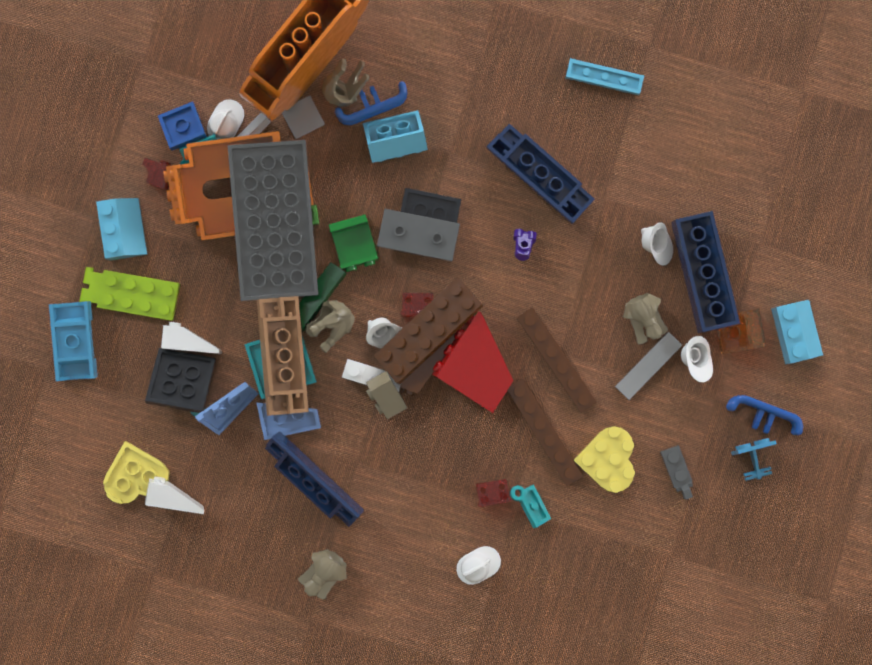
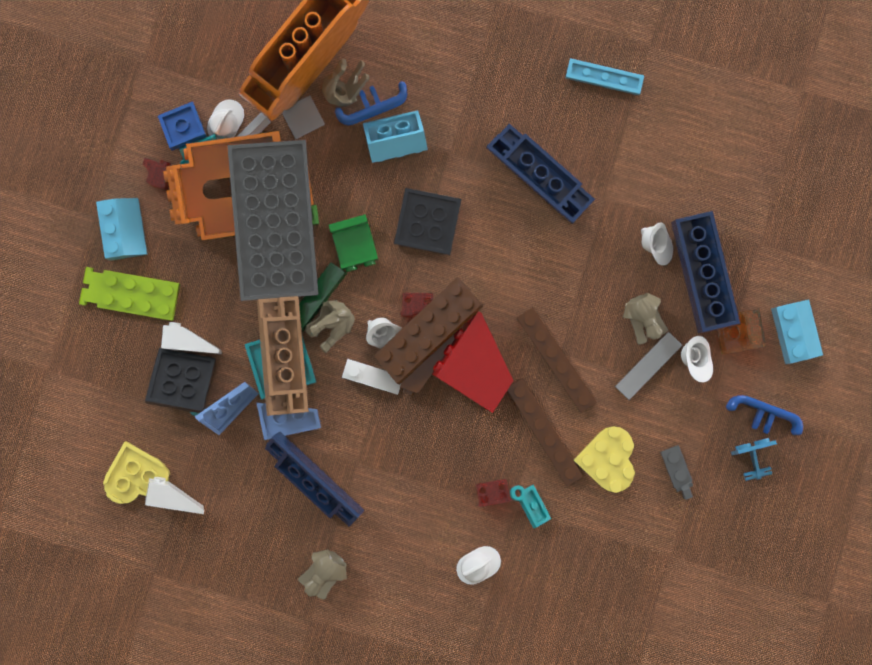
dark azure piece [49,301,98,381] -> none
dark tan brick [366,371,407,419] -> none
dark grey plate [377,209,460,262] -> none
dark purple plate [513,229,537,261] -> none

